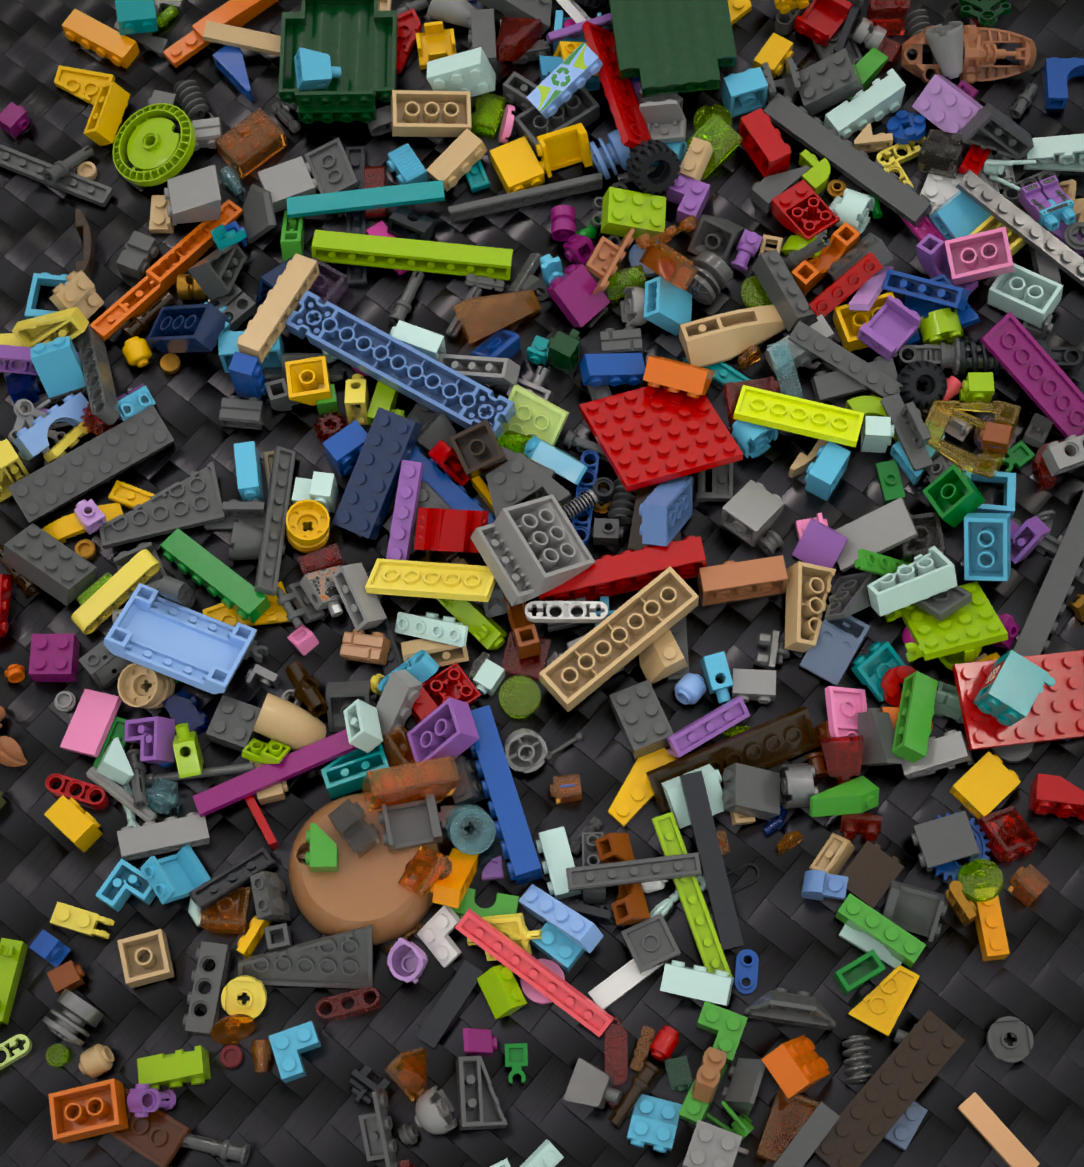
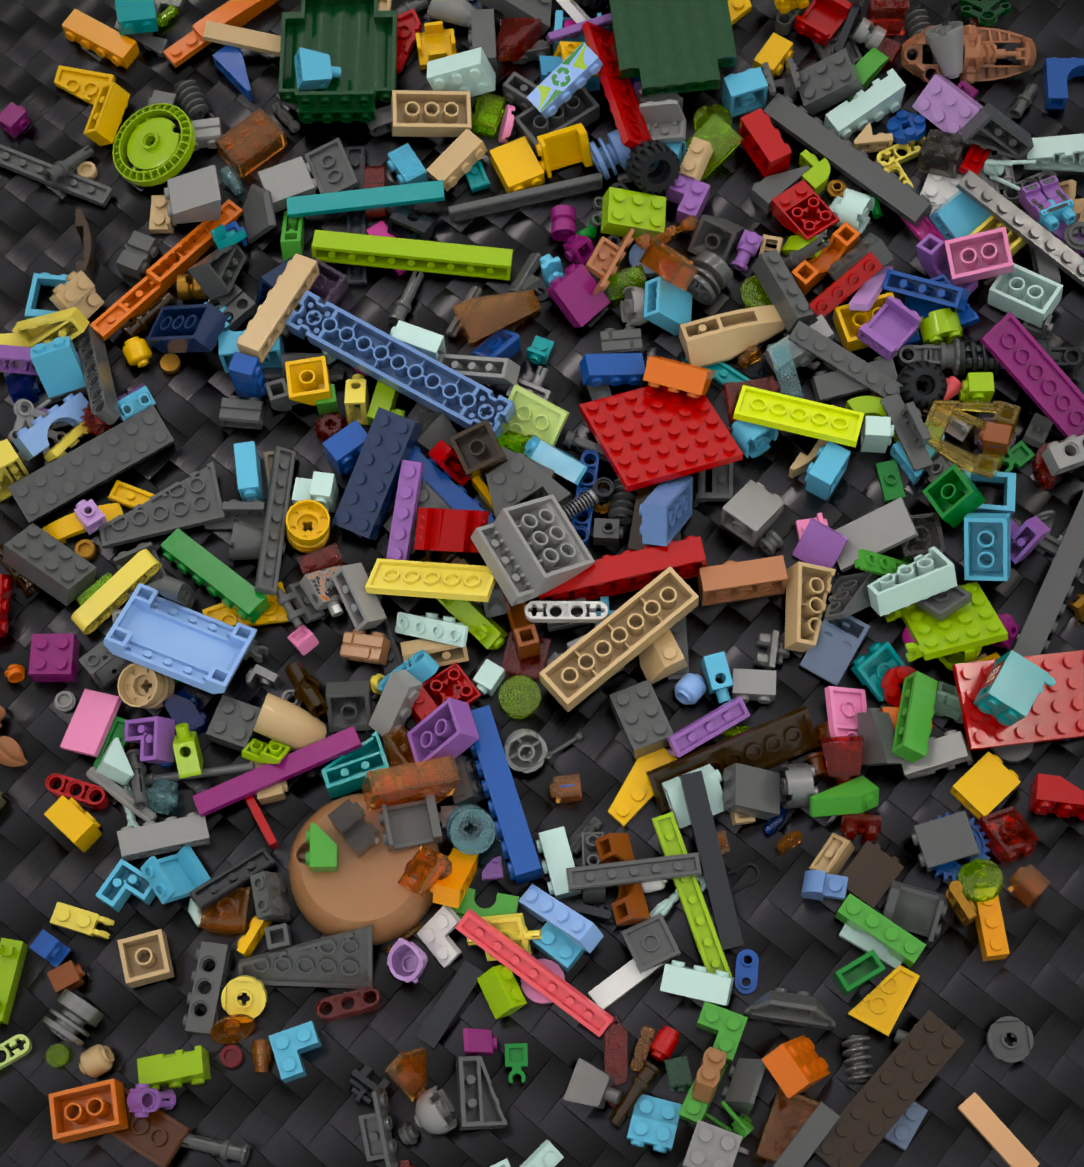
light aqua brick [343,699,383,753] -> none
dark grey axle [465,274,505,292] -> none
clear tile [469,652,490,679] -> none
dark green brick [547,329,580,375] -> none

